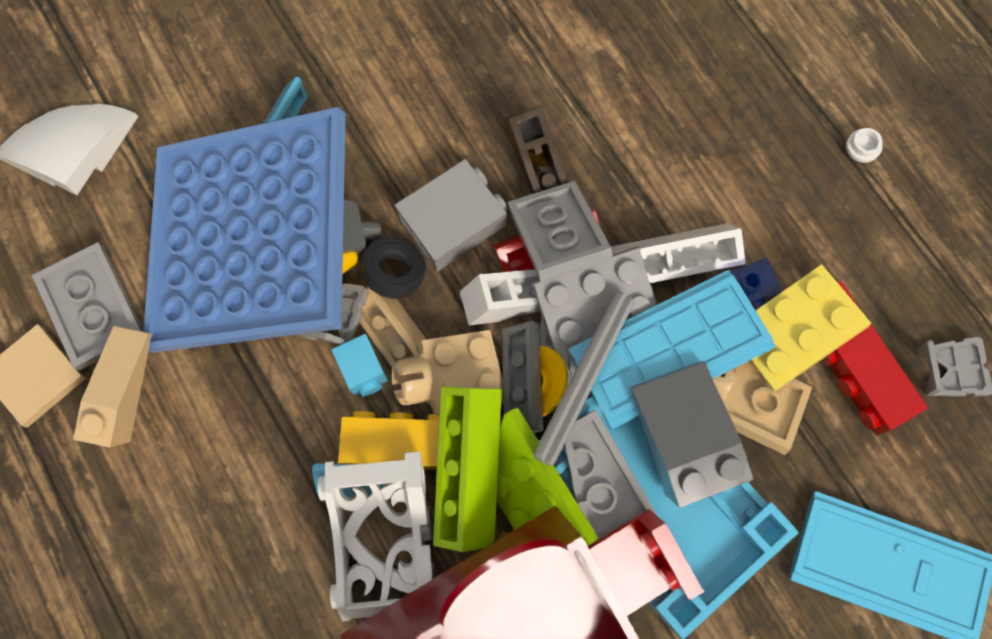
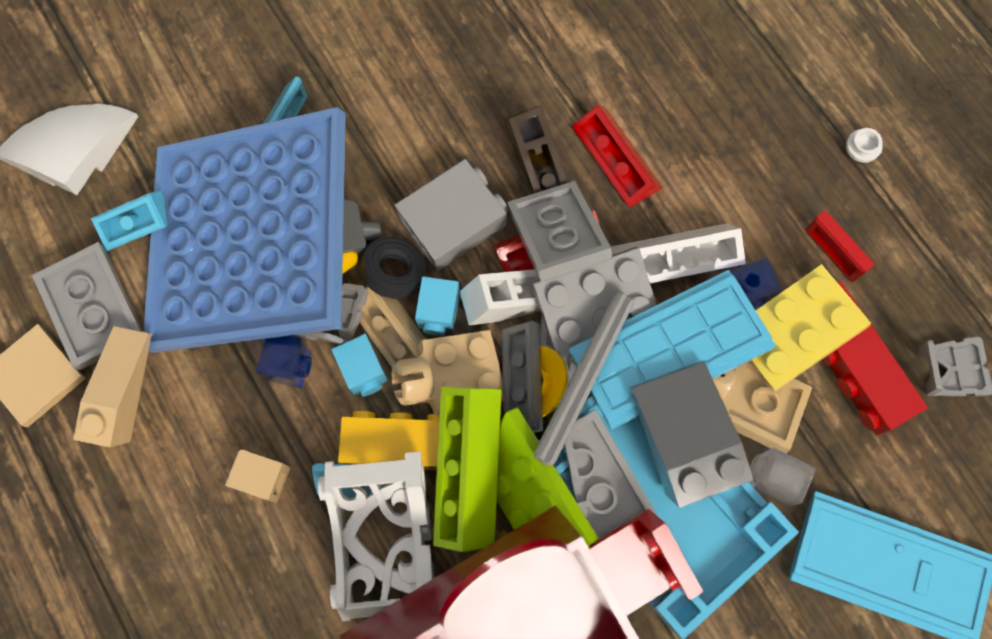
none -> medium azure slope [91,190,168,251]
none -> tan panel [225,450,291,503]
none -> clear blue brick [256,335,312,388]
none -> medium azure brick [415,277,460,336]
none -> red slope [572,104,663,208]
none -> clear brick [750,447,817,506]
none -> red tile [805,210,875,283]

